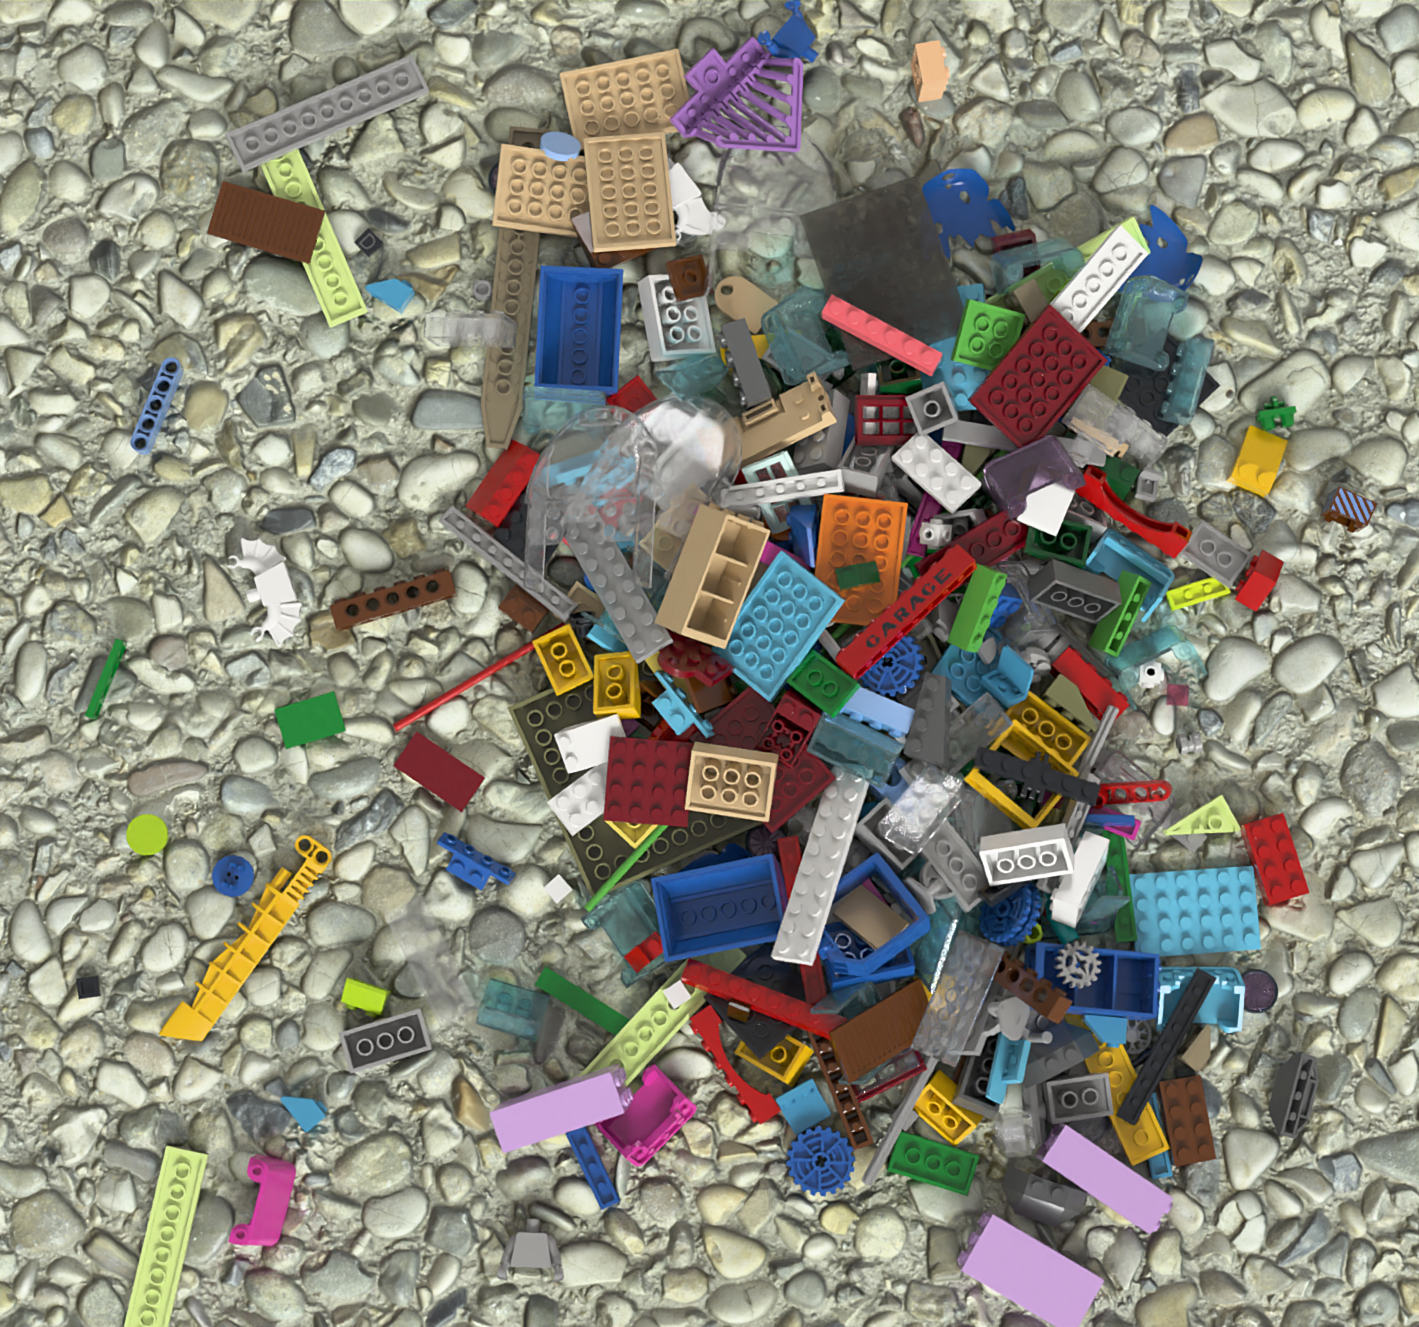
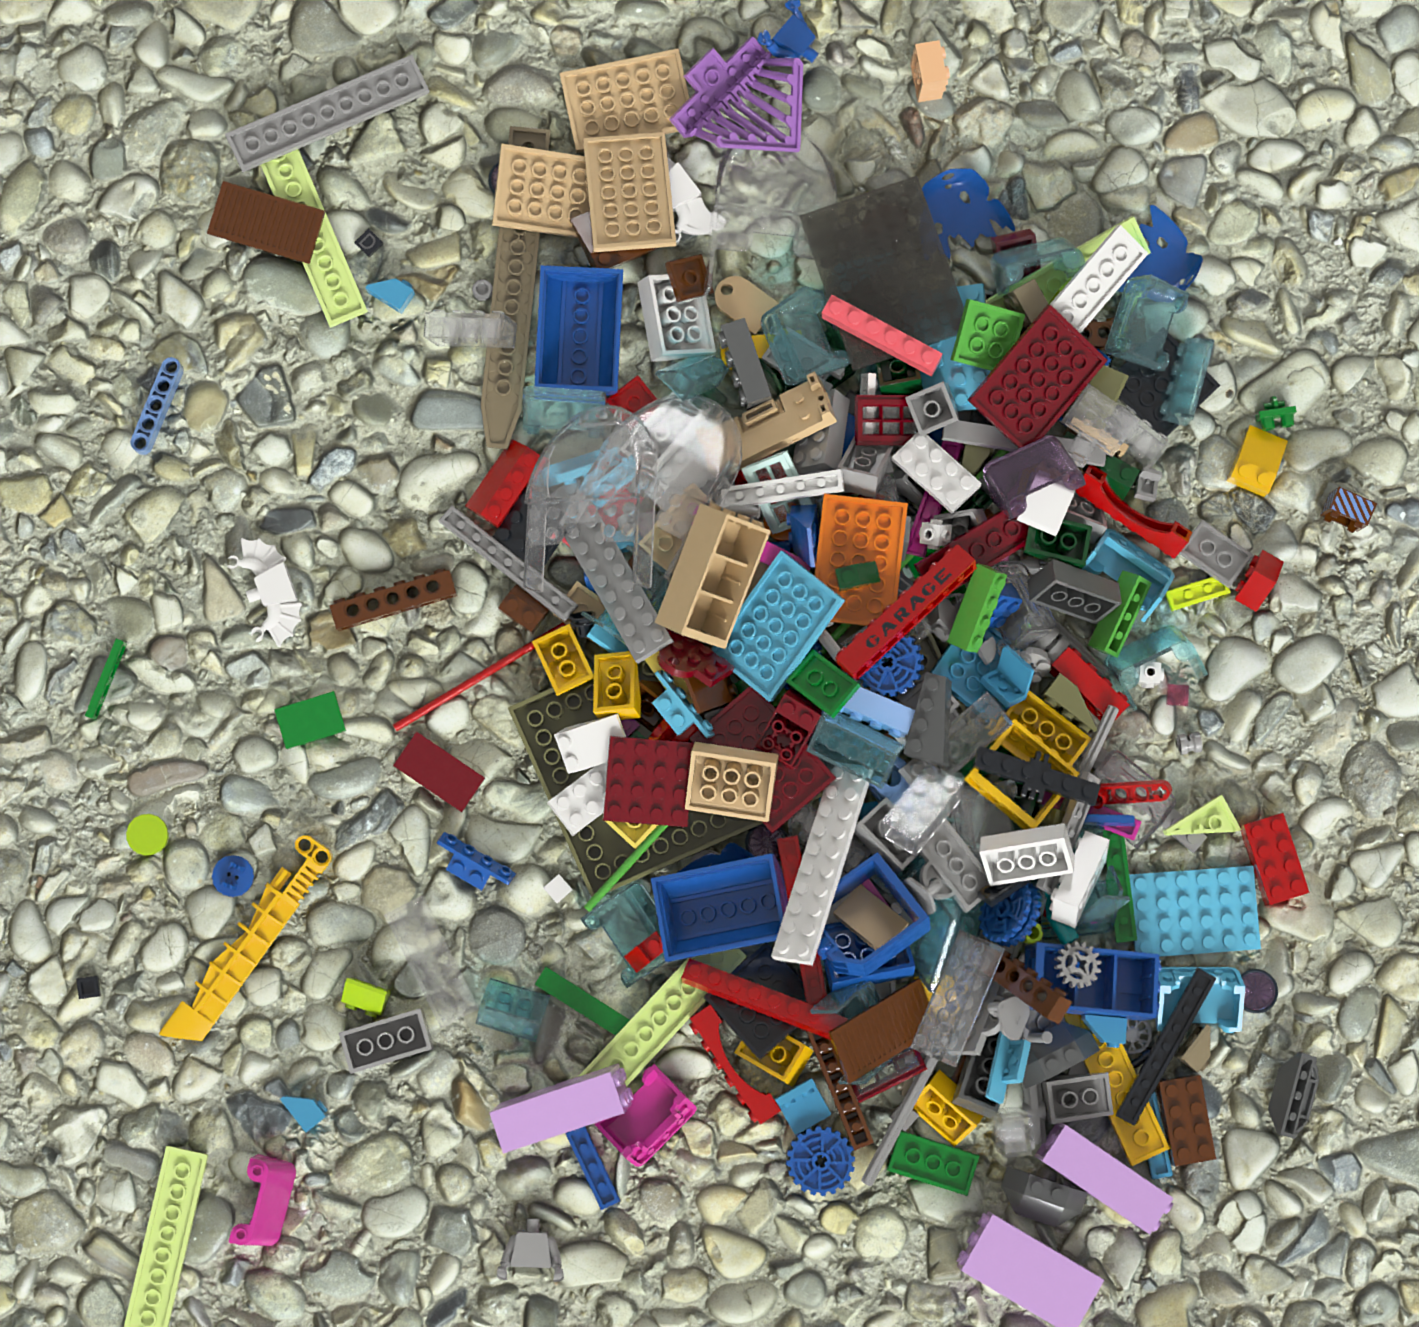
light blue tile [540,131,580,161] -> none
white tile [663,980,692,1009] -> none
dark brown tile [727,998,751,1023] -> none

